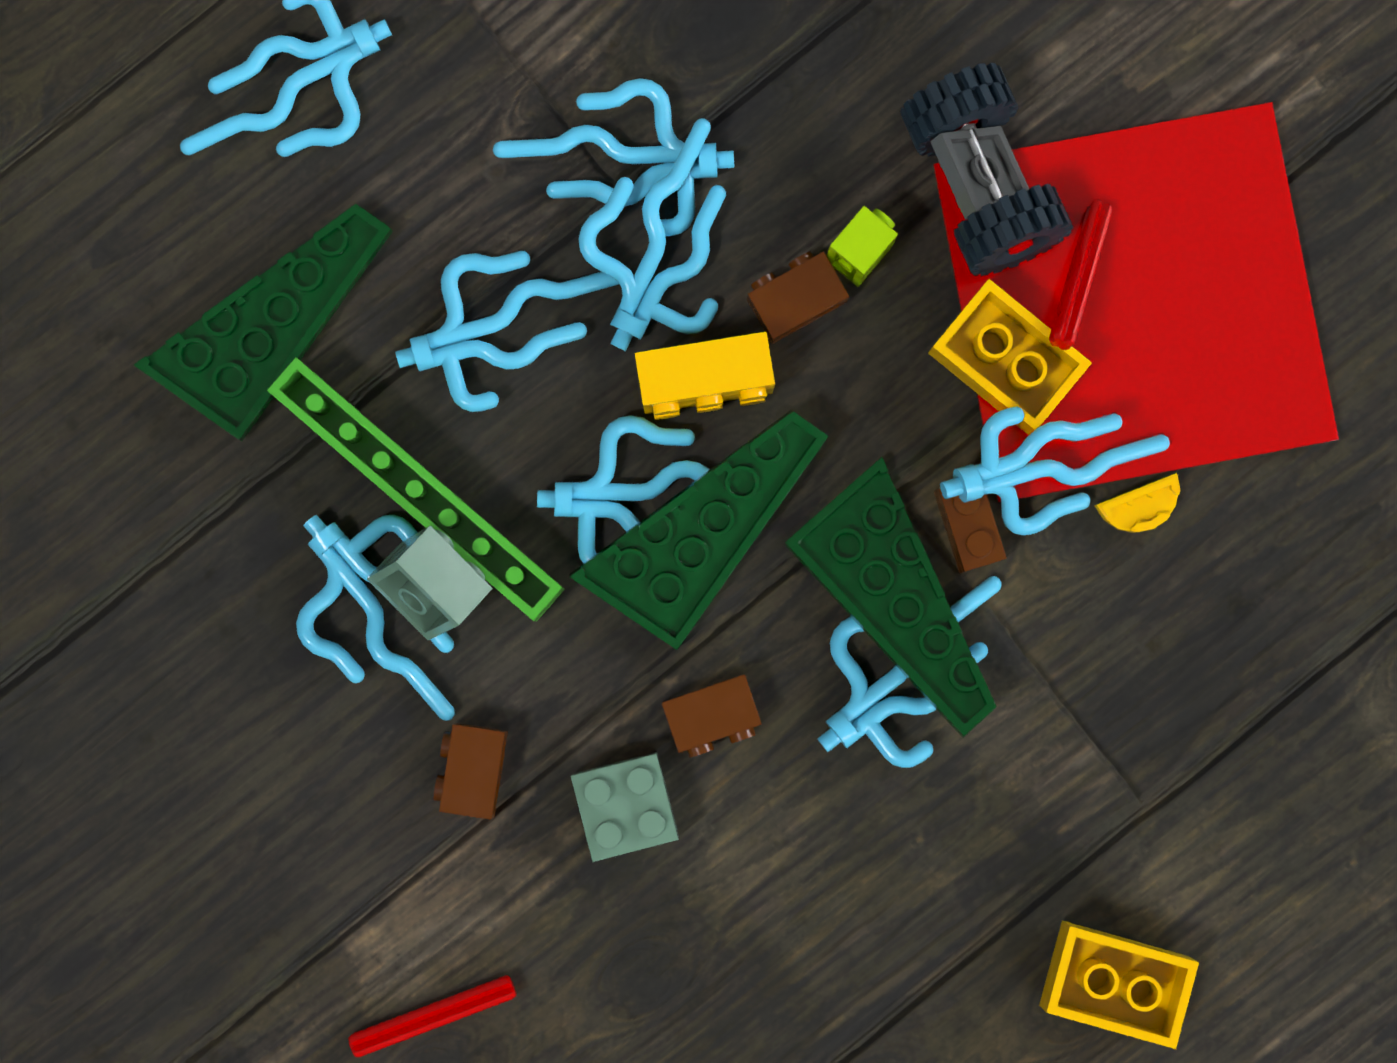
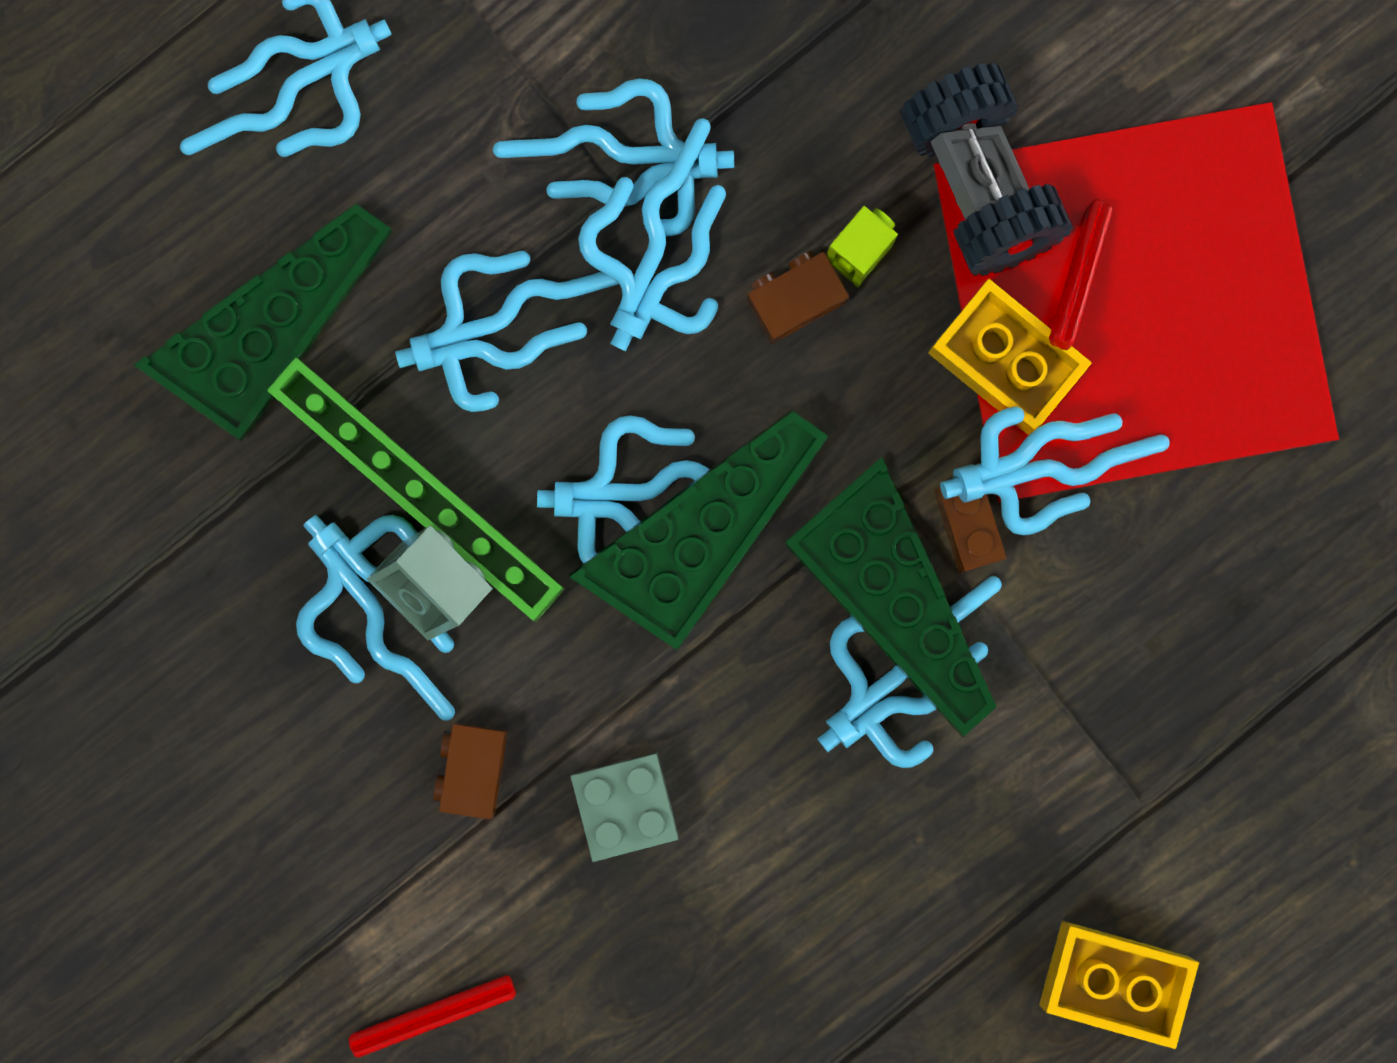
yellow brick [635,332,775,420] -> none
reddish brown brick [662,674,762,758] -> none
yellow plate [1094,473,1180,533] -> none

